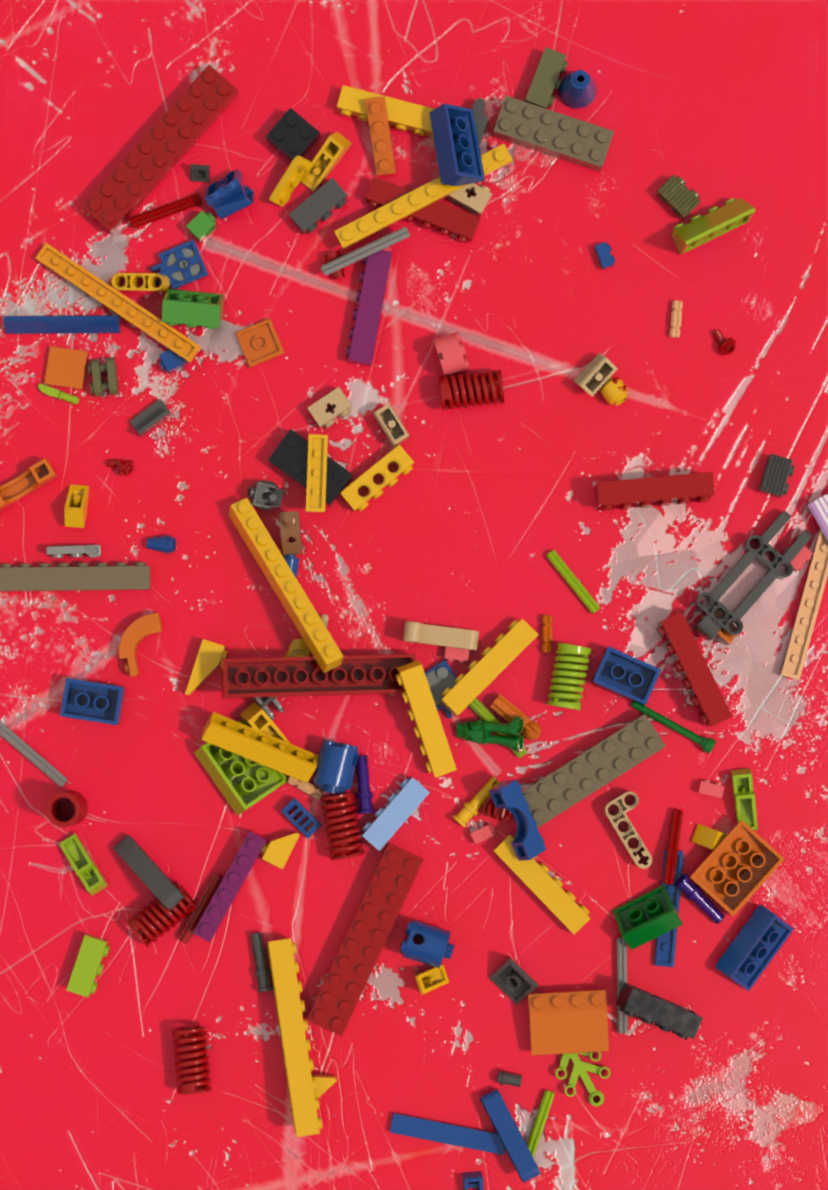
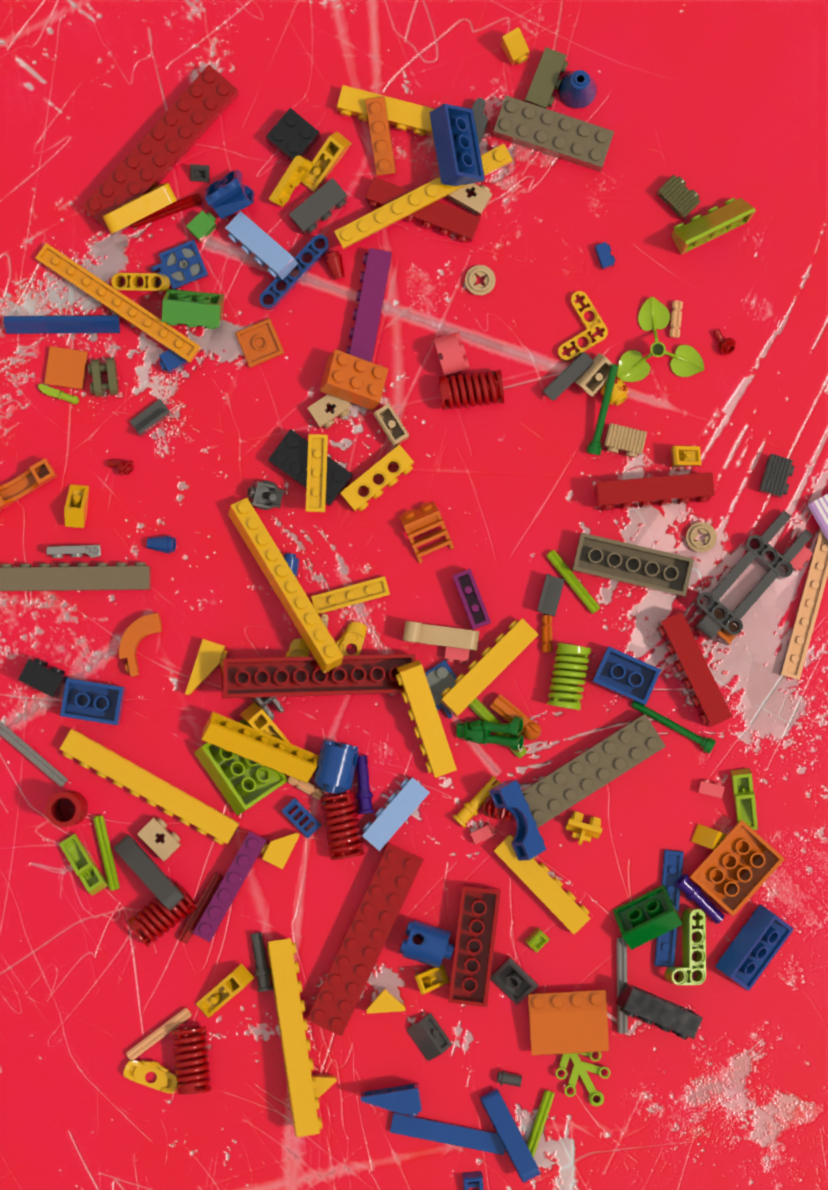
lime brick [66,934,110,997] -> none
medium nougat torso [279,511,303,555] -> none
light grey axle [321,227,410,276] -> none
tan beam [604,791,652,869] -> none
red axle [663,809,683,885] -> none
none -> black brick [18,657,68,698]
none -> yellow brick [60,729,240,845]
none -> lime axle [93,815,120,891]
none -> yellow beam [102,182,177,234]
none -> yellow piece [123,1060,179,1094]
none -> light nougat axle [126,1008,192,1061]
none -> tan brick [137,817,182,861]
none -> yellow slope [196,963,254,1018]
none -> light blue brick [225,211,298,280]
none -> blue beam [259,234,329,311]
none -> yellow plate [311,576,390,615]
none -> orange brick [320,349,388,410]
none -> yellow piece [336,622,367,656]
none -> blue slope [360,1083,422,1117]
none -> yellow slope [367,988,406,1014]
none -> orange plate [399,502,454,563]
none -> dark grey panel [407,1013,453,1061]
none -> red brick [448,885,501,1007]
none -> magenta brick [452,569,491,630]
none -> tan gear [465,265,496,296]
none -> yellow slope [501,27,530,65]
none -> lime slope [524,927,550,953]
none -> dark grey panel [536,574,565,617]
none -> dark grey slope [542,352,594,401]
none -> yellow beam [558,291,608,361]
none -> yellow hips [565,811,603,845]
none -> dark tan brick [572,532,694,597]
none -> green piece [586,364,618,455]
none -> tan brick [604,423,647,458]
none -> lime plant [617,297,704,382]
none -> lime beam [665,908,706,985]
none -> yellow slope [670,446,702,468]
none -> tan gear [686,522,717,553]

